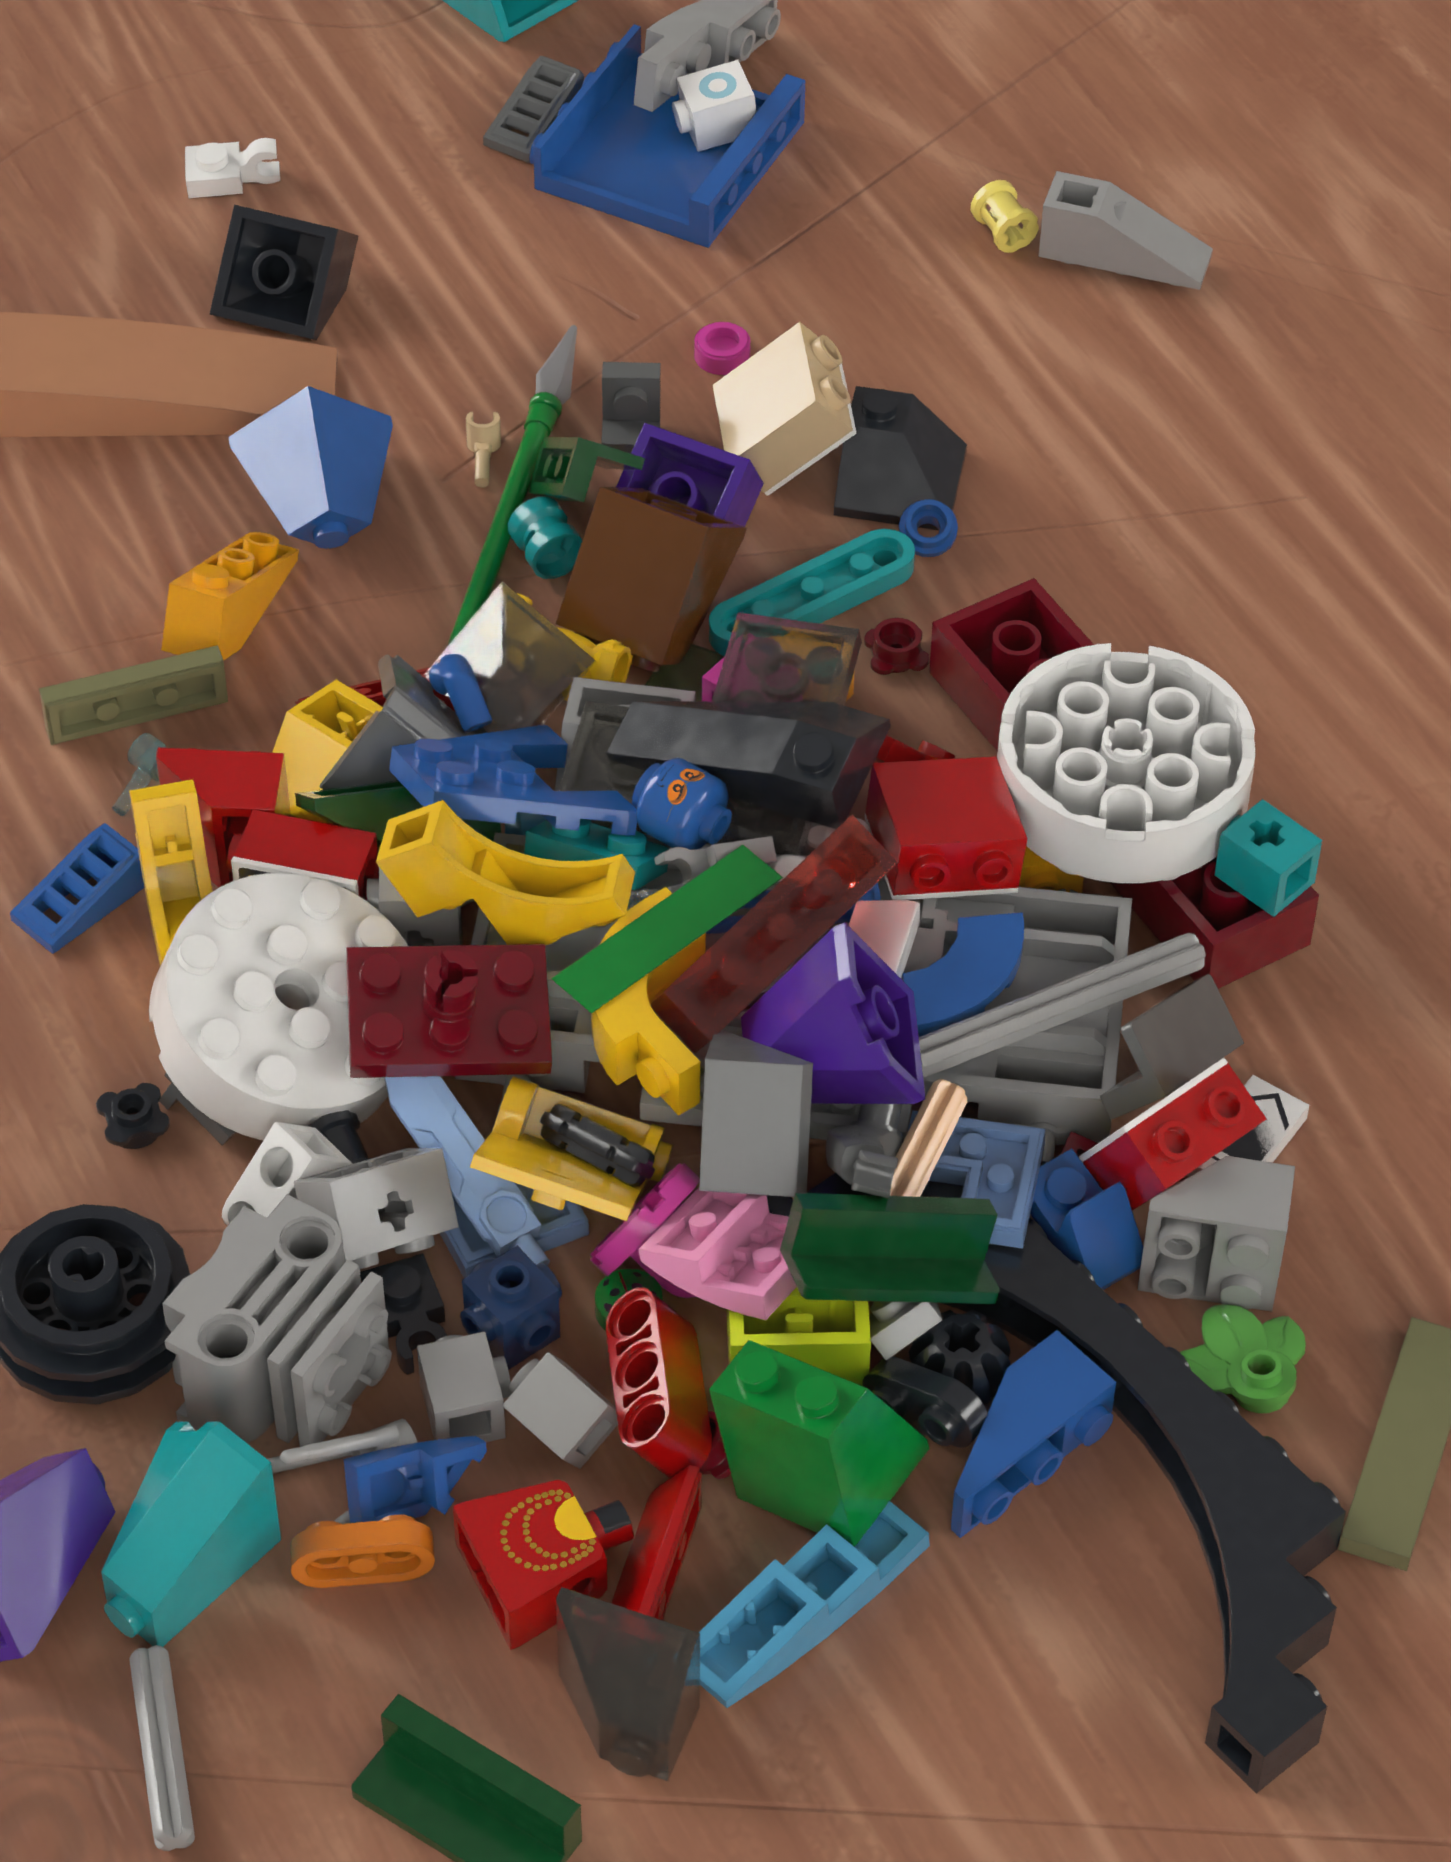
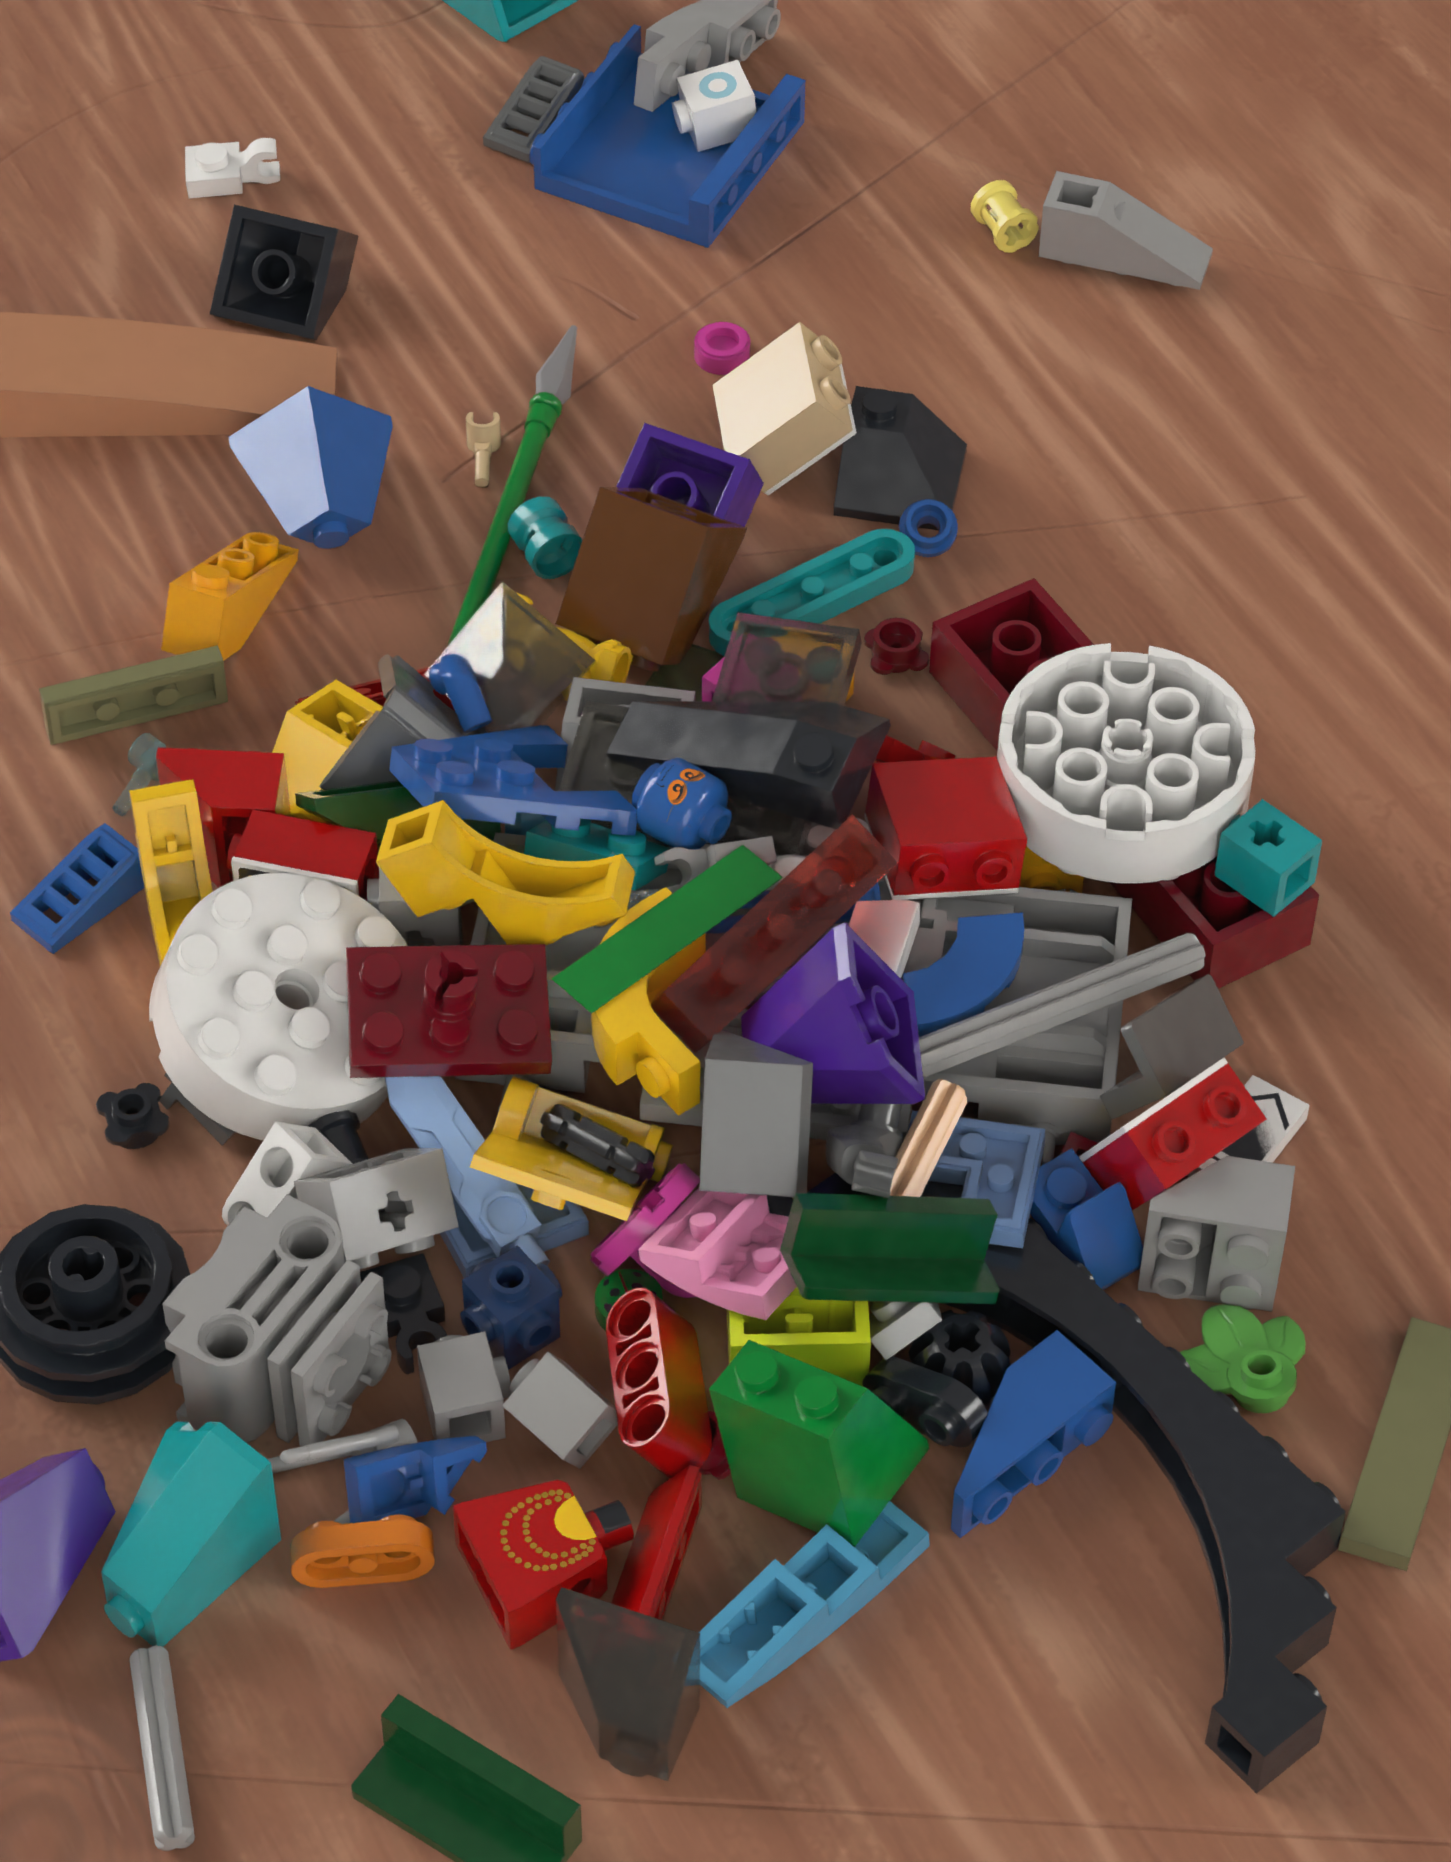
dark green panel [528,437,645,502] -> none
dark grey bracket [601,362,661,453] -> none

